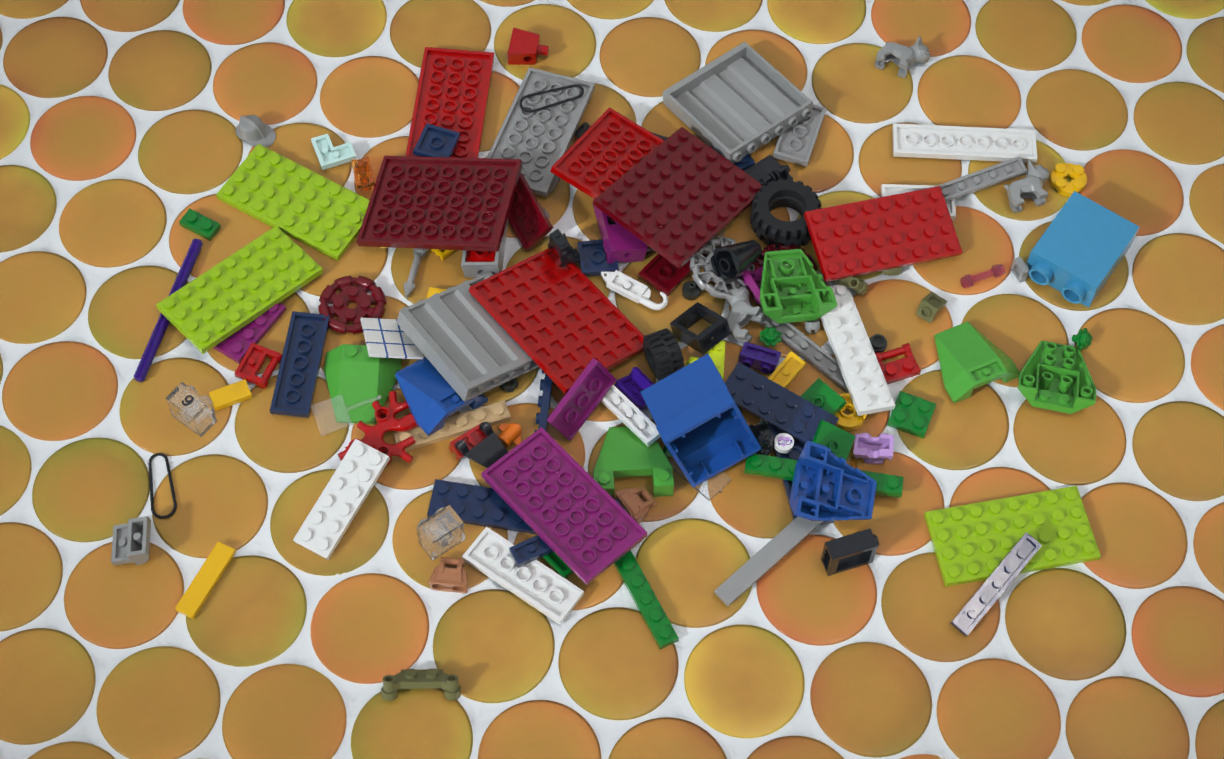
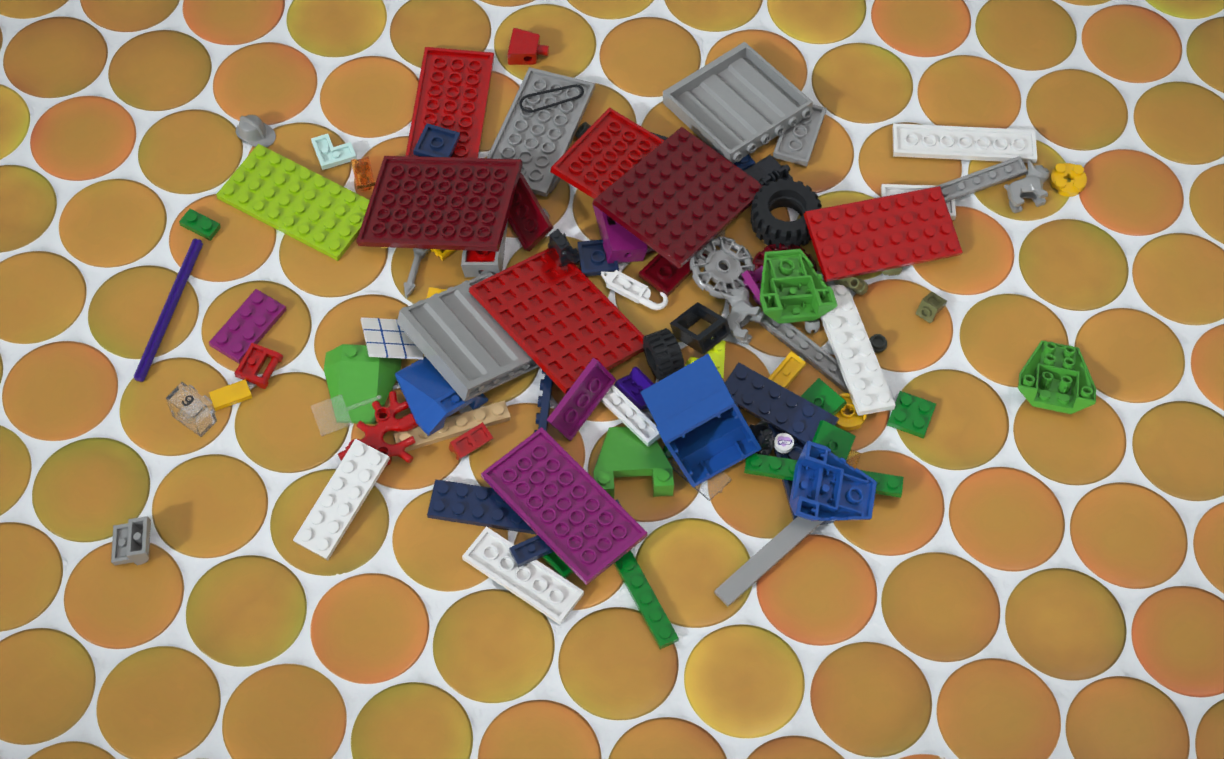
black piece [149,453,177,519] -> none
lime plate [156,226,323,354] -> none
yellow tile [175,542,236,620] -> none
dark blue plate [270,311,330,418] -> none
dark red plate [318,275,386,335] -> none
olive plate [381,668,461,701] -> none
clear brick [416,505,465,561] -> none
nougat piece [429,557,468,593] -> none
black flag [454,422,508,468] -> none
orange piece [497,423,522,448] -> none
pearl dark grey plate [499,378,518,392] -> none
nougat piece [614,486,657,524] -> none
pearl dark grey tile [682,281,701,301] -> none
black cone [711,240,762,283] -> none
dark purple bracket [738,342,781,374] -> none
green plant [759,327,782,347] -> none
black window [821,529,879,576] -> none
lavender cylinder [853,433,894,464] -> none
light grey animal [875,36,931,79] -> none
red plate [875,343,921,384] -> none
lime plate [924,486,1101,587] -> none
bright green wedge [934,321,1020,403] -> none
plate [950,532,1042,636] -> none
clear pink bar [960,264,1005,288] -> none
light grey plate [1010,257,1029,283] -> none
dark azure brick [1027,191,1140,308] -> none
green plant [1072,328,1092,350] -> none

